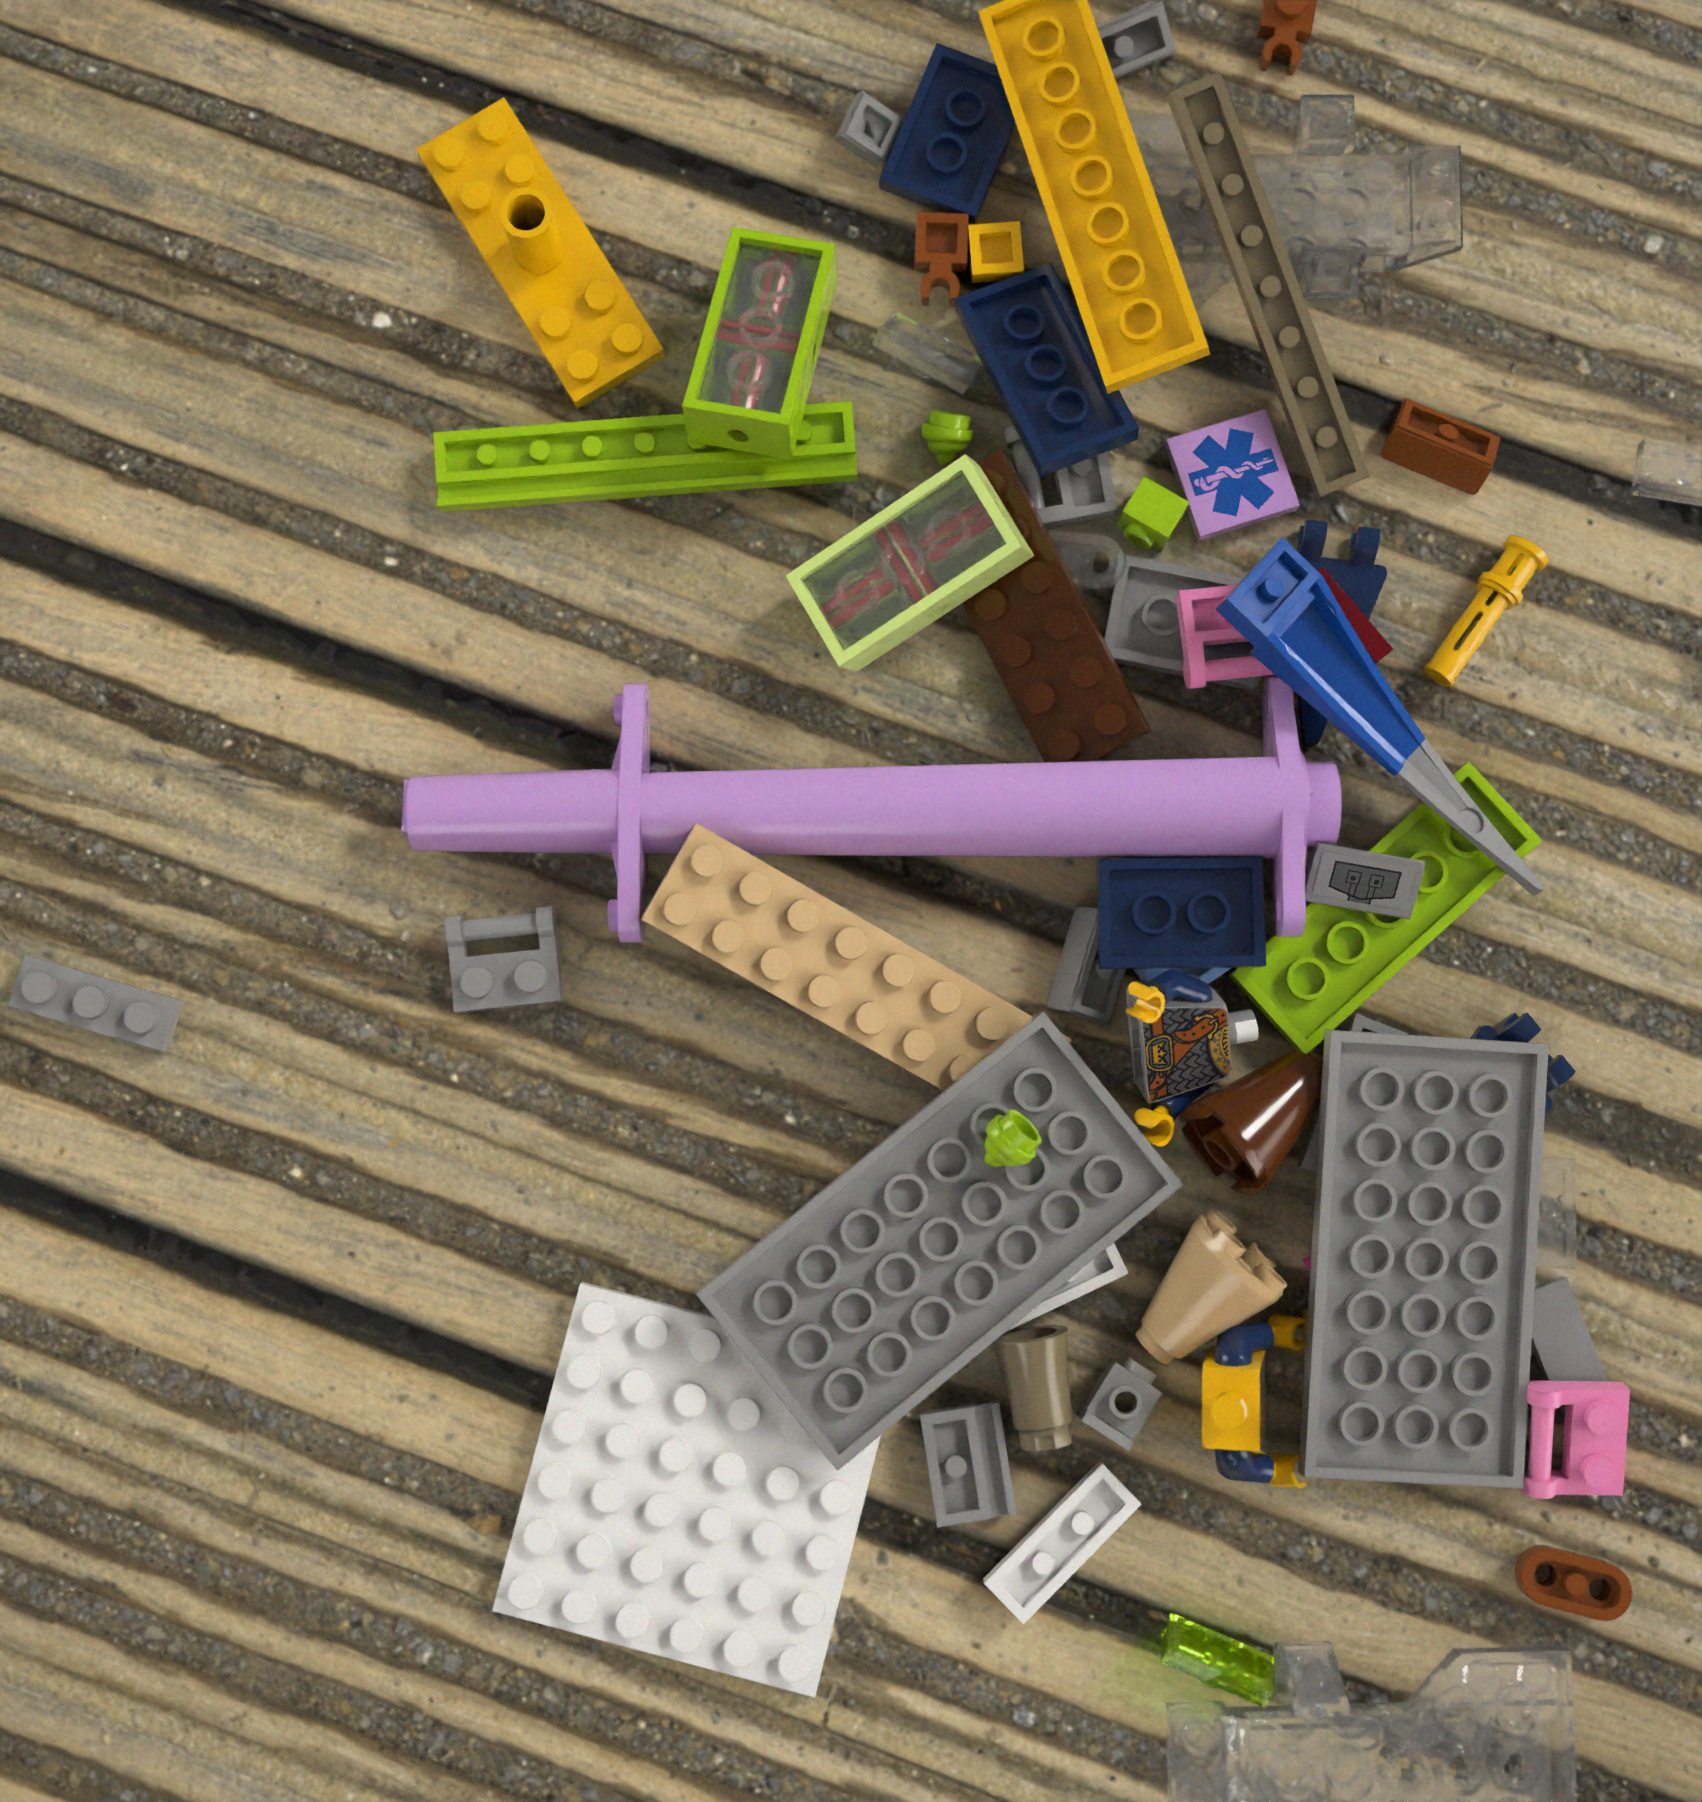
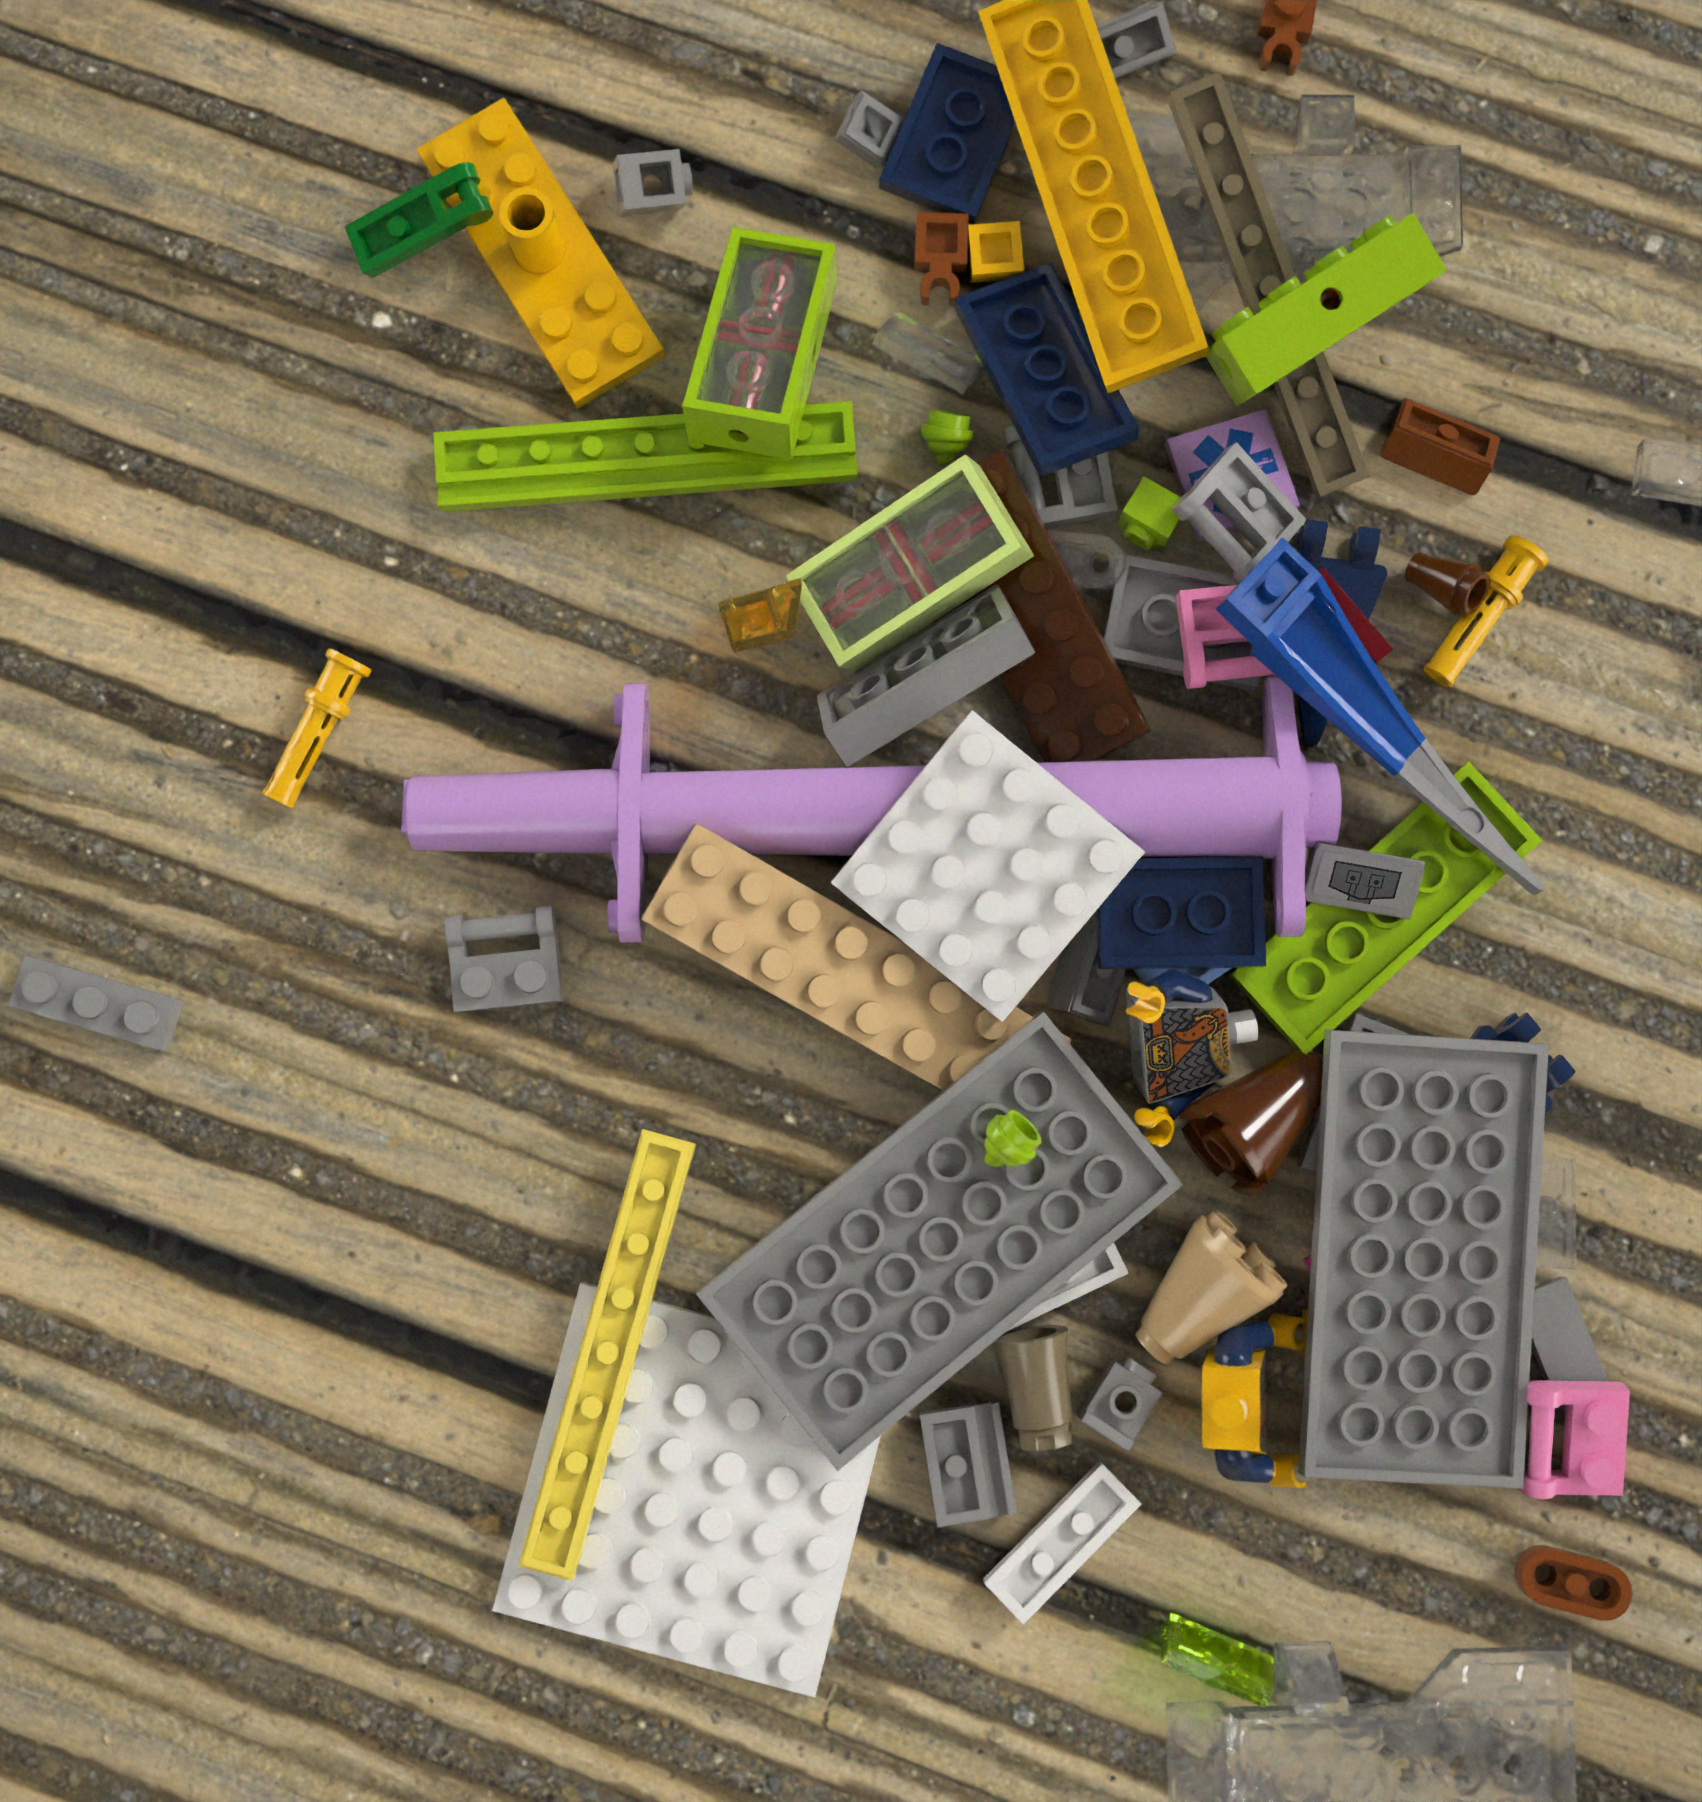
none -> yellow pin [262,648,372,808]
none -> green plate [344,162,494,278]
none -> light yellow tile [518,1129,696,1581]
none -> light grey brick [612,149,693,217]
none -> clear yellow slope [718,578,802,653]
none -> light grey slope [816,584,1035,768]
none -> white plate [831,710,1145,1022]
none -> light grey plate [1171,442,1307,583]
none -> lime brick [1206,212,1448,407]
none -> reddish brown cone [1405,552,1490,614]

